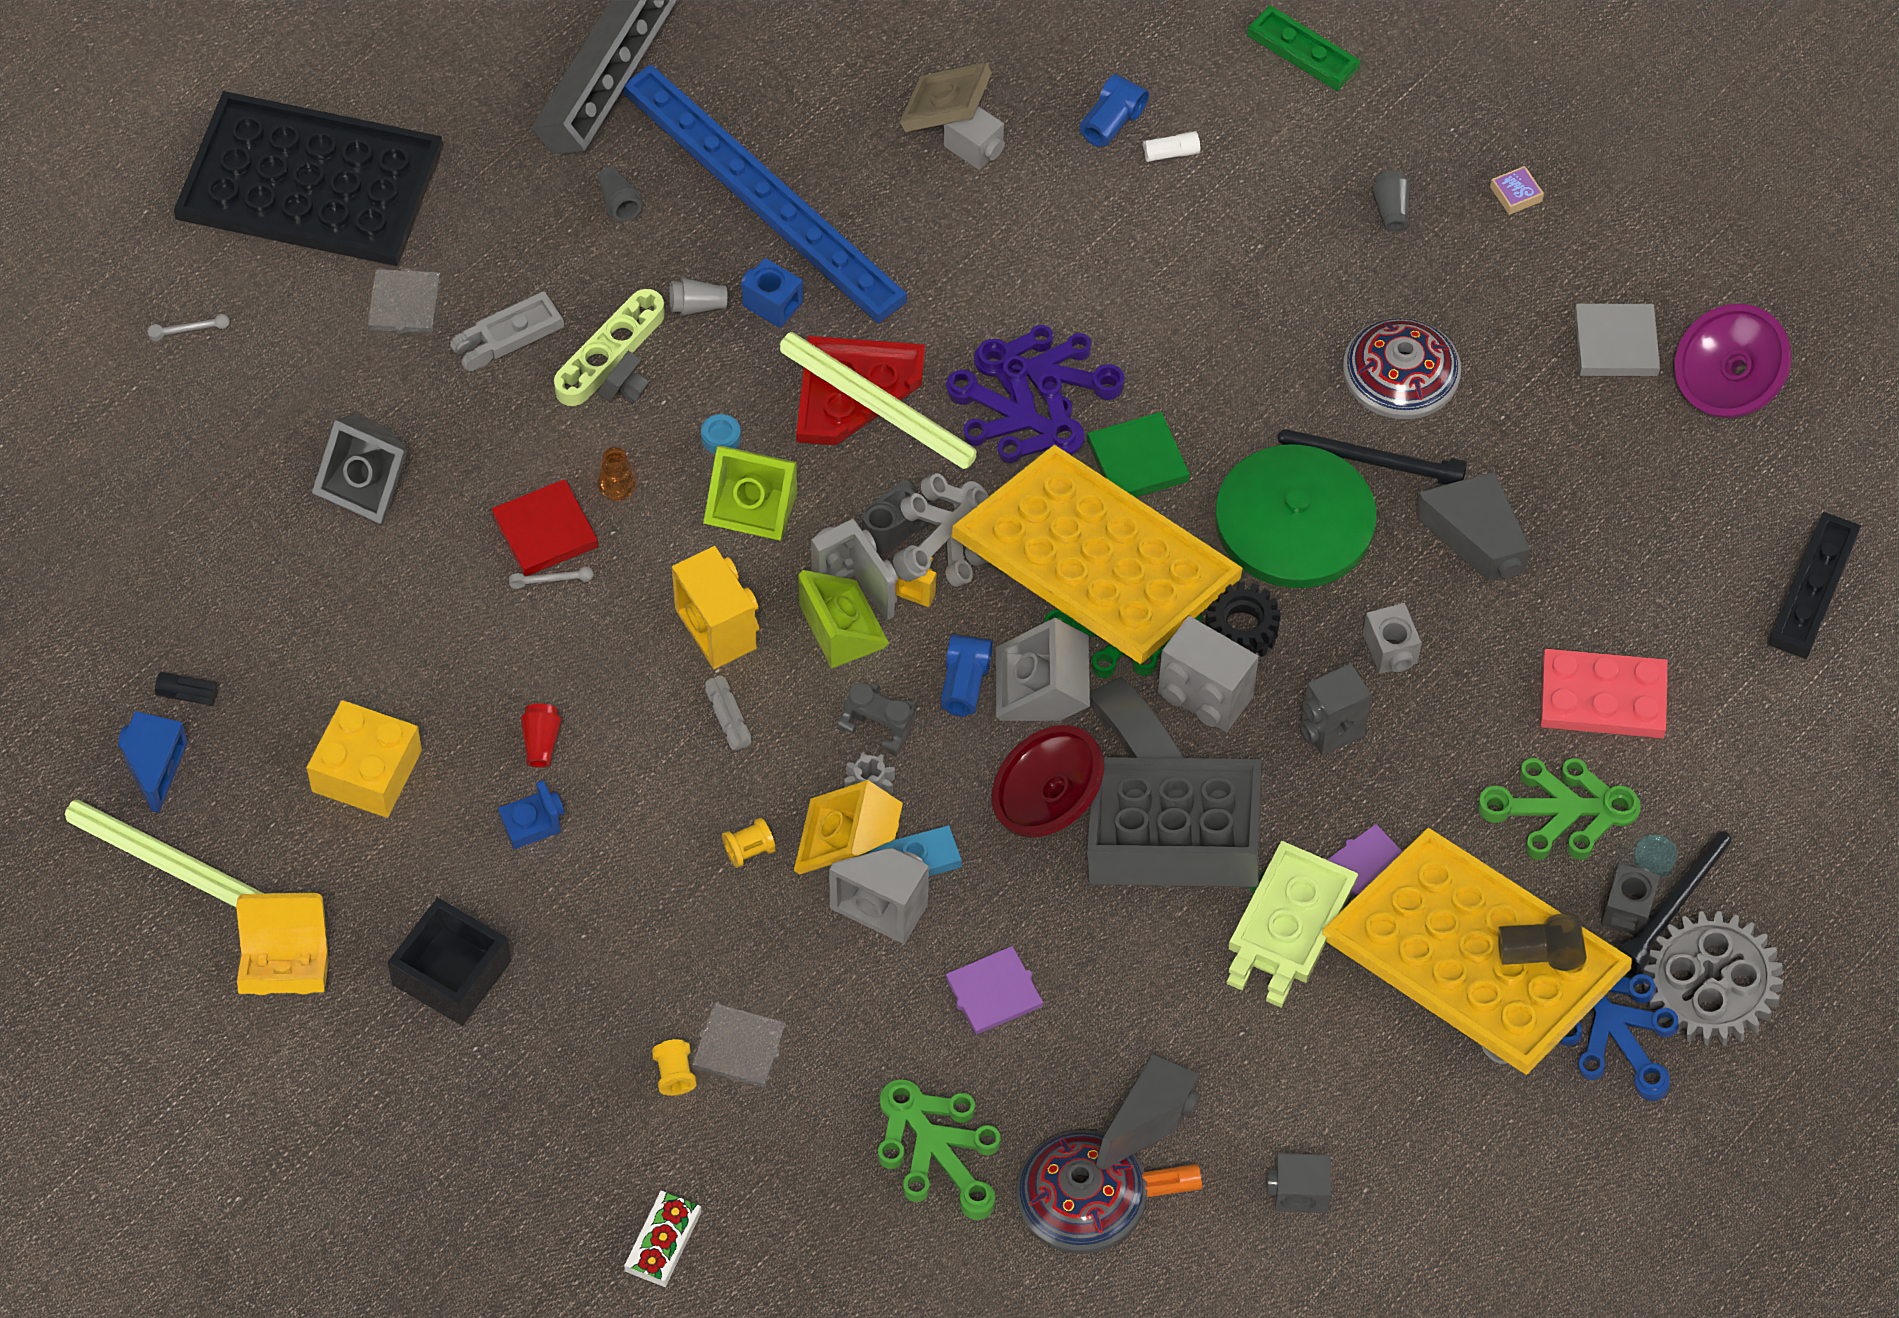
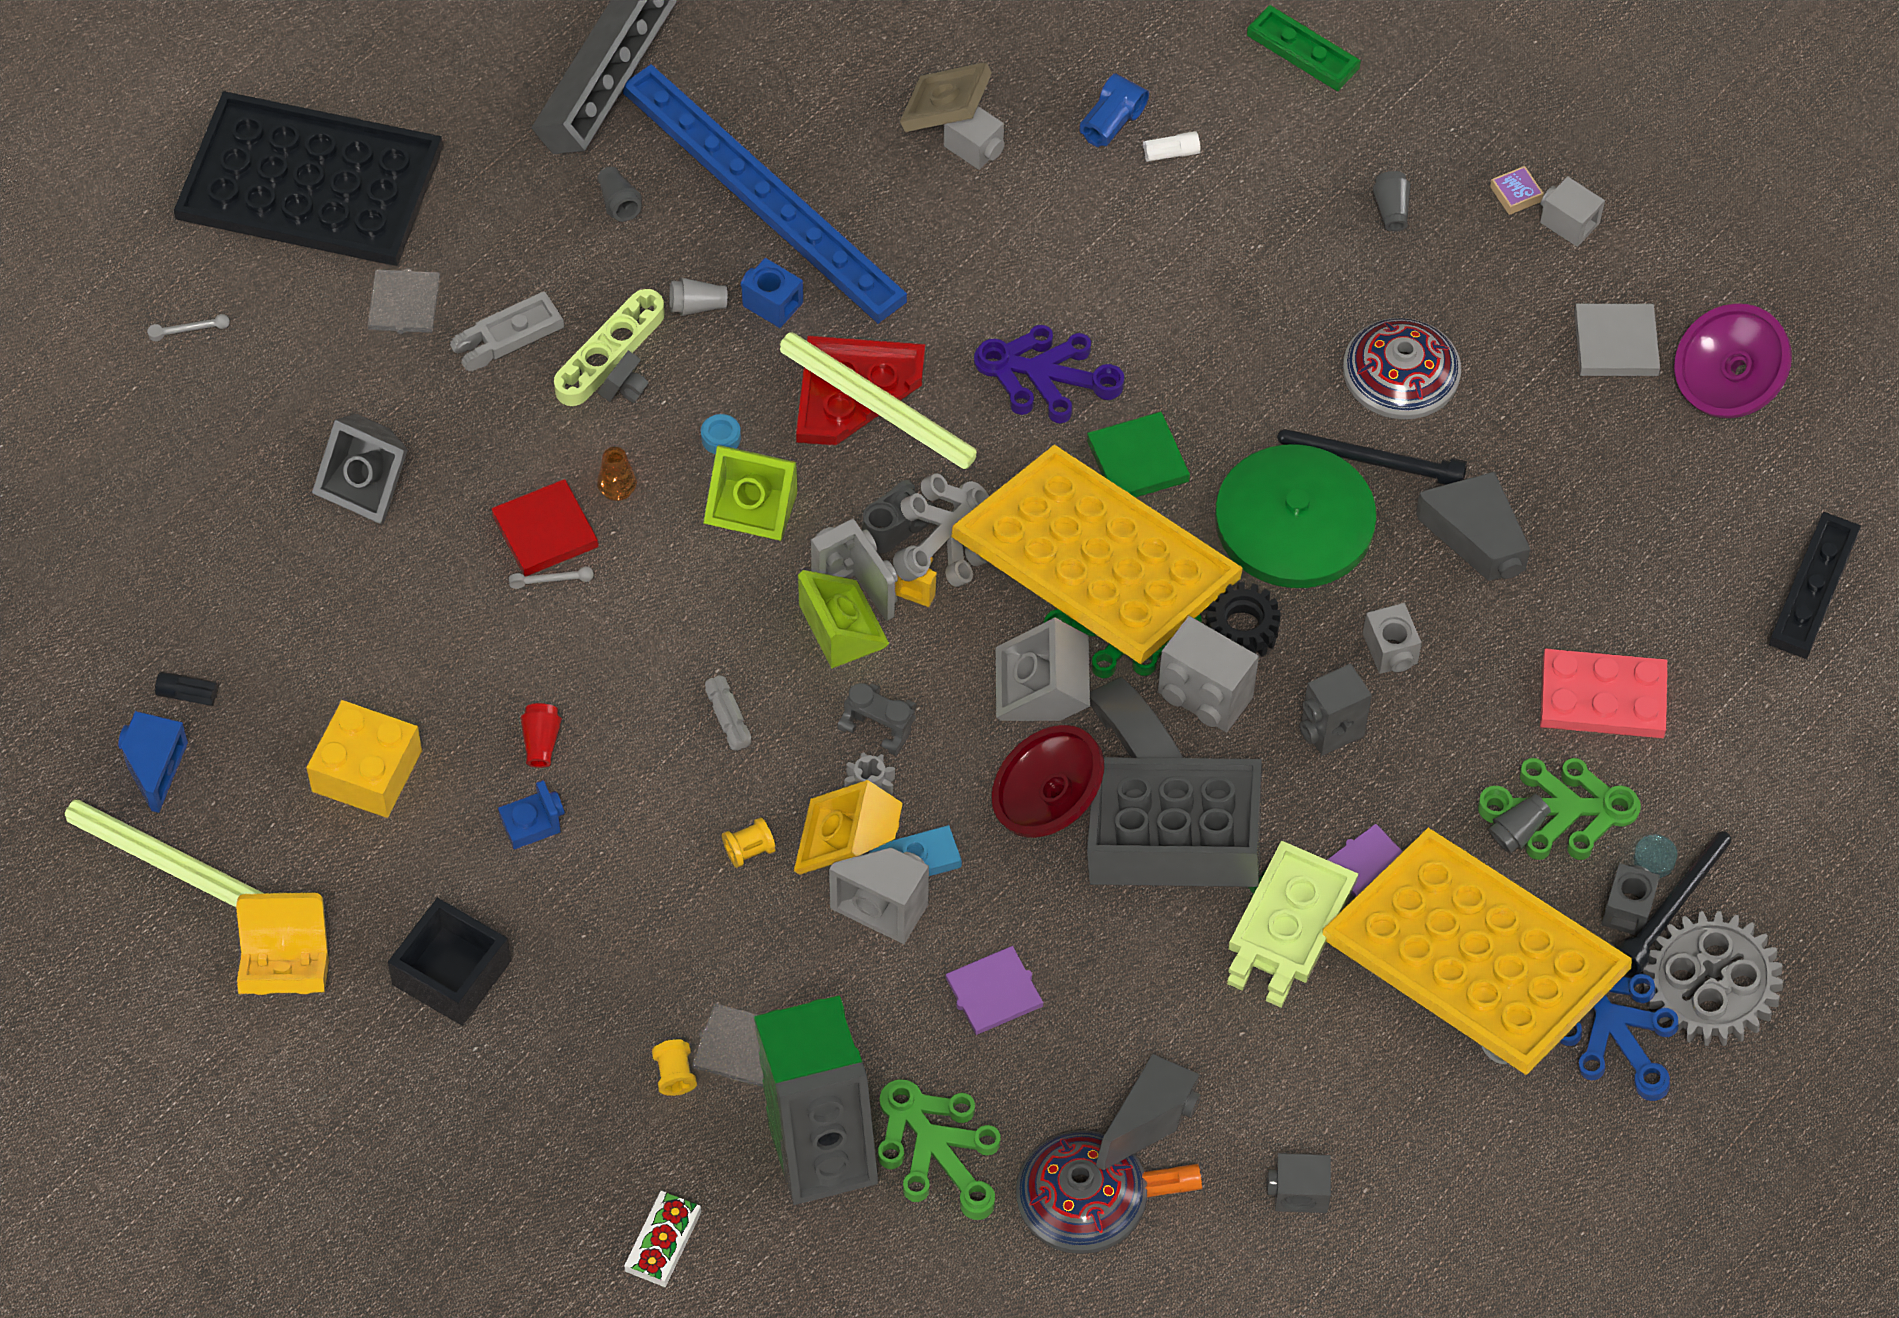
yellow brick [672,546,759,669] -> none
blue piece [941,634,993,717] -> none
dark purple plant [946,355,1084,463] -> none
clear smoke piece [1498,913,1587,971] -> none
none -> piece [754,995,878,1205]
none -> dark grey cone [1488,793,1551,854]
none -> light grey brick [1540,176,1605,247]

